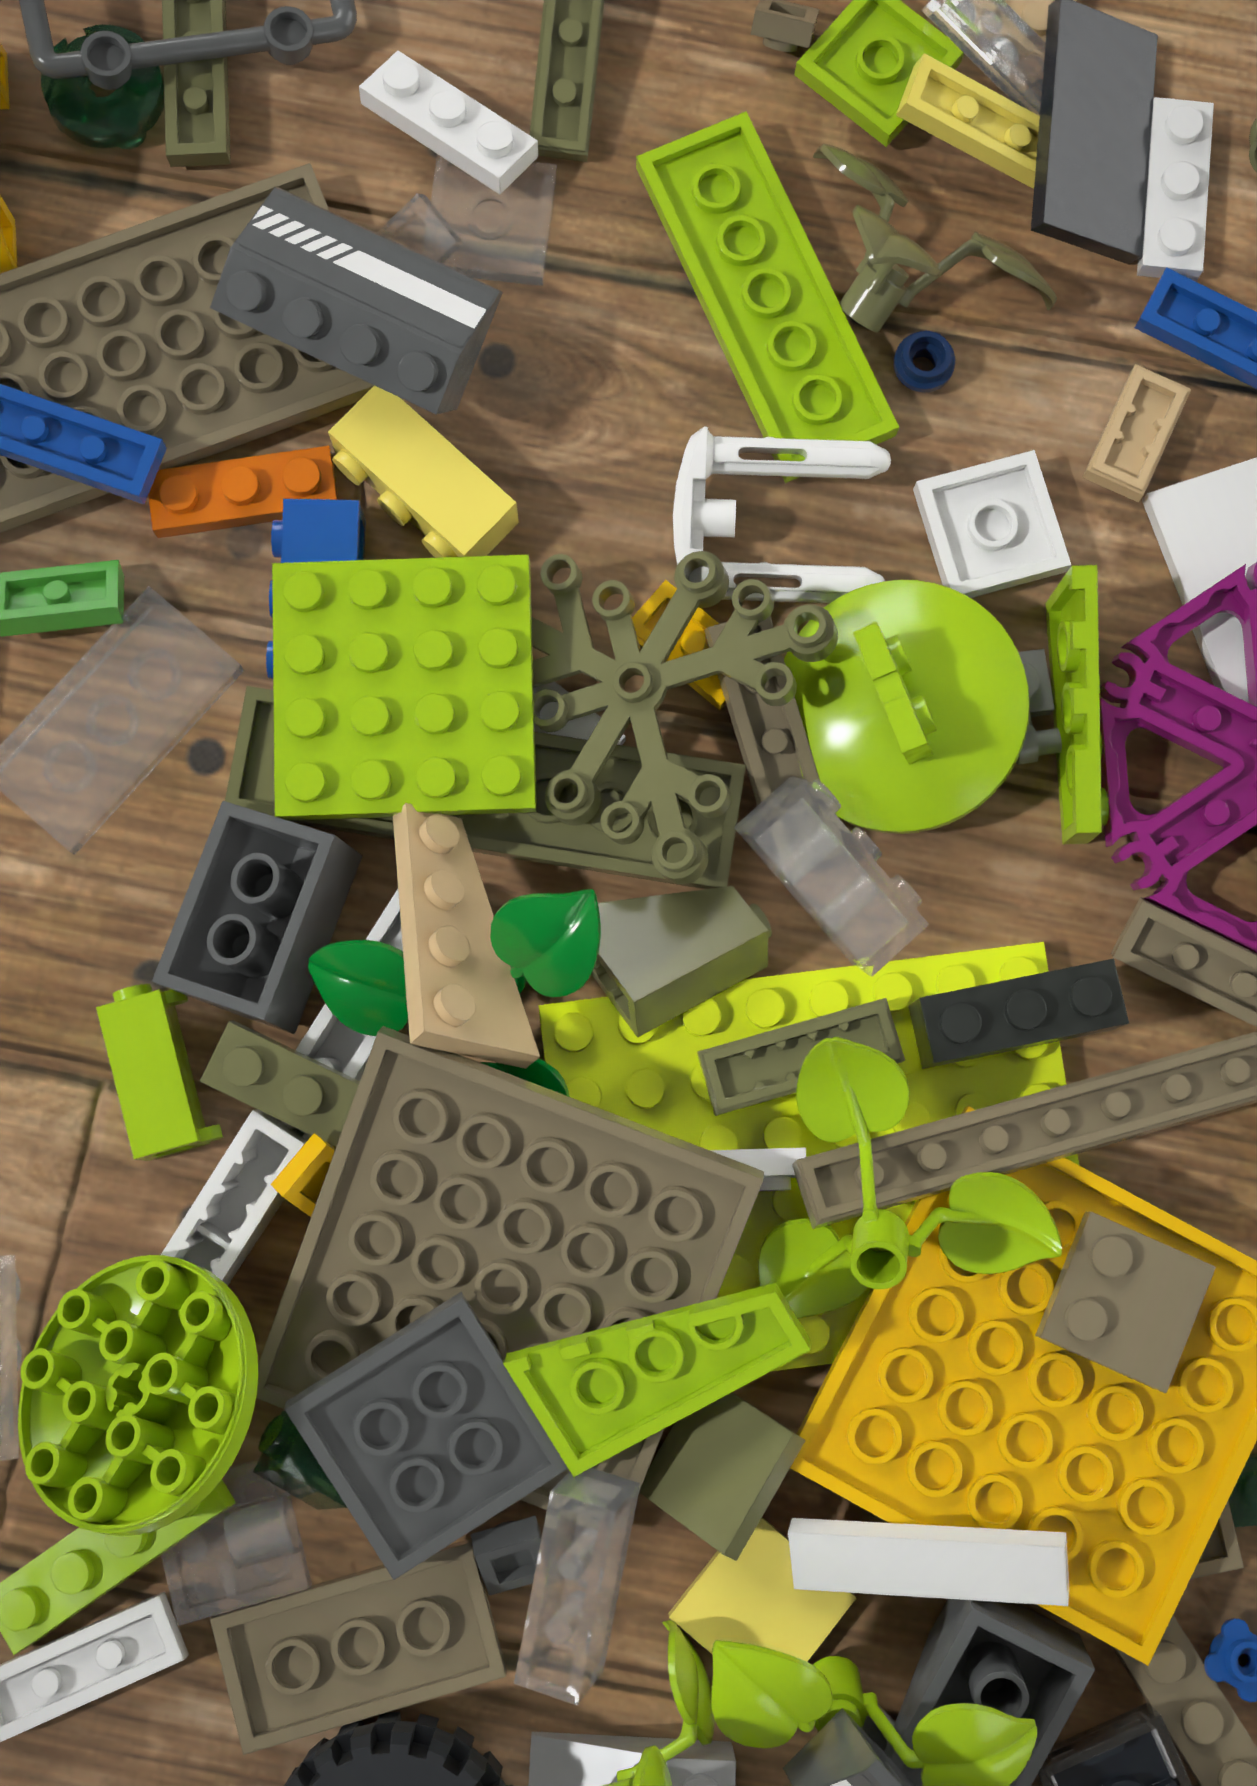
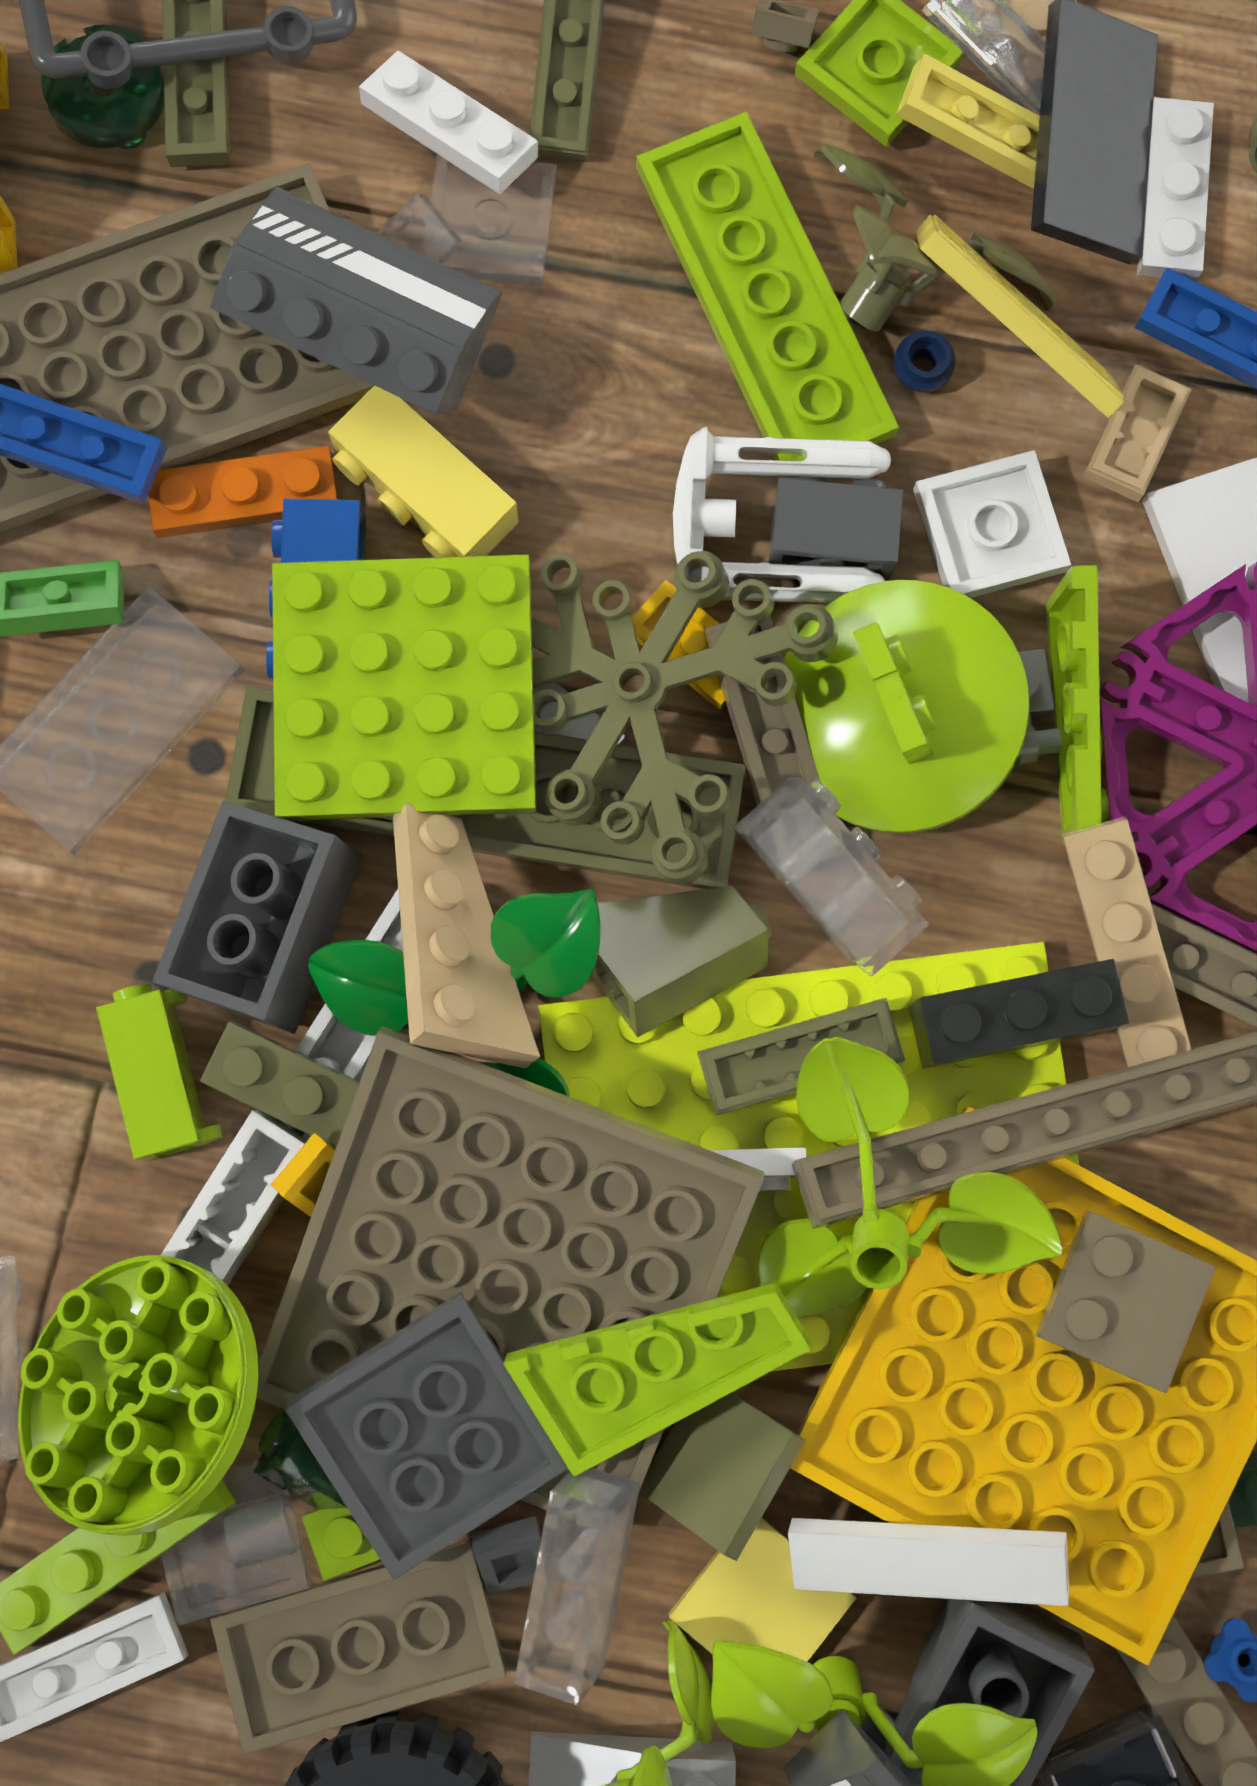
none -> lime plate [302,1499,380,1581]
none -> dark grey brick [768,476,903,581]
none -> light yellow tile [916,214,1125,419]
none -> tan plate [1061,817,1192,1067]

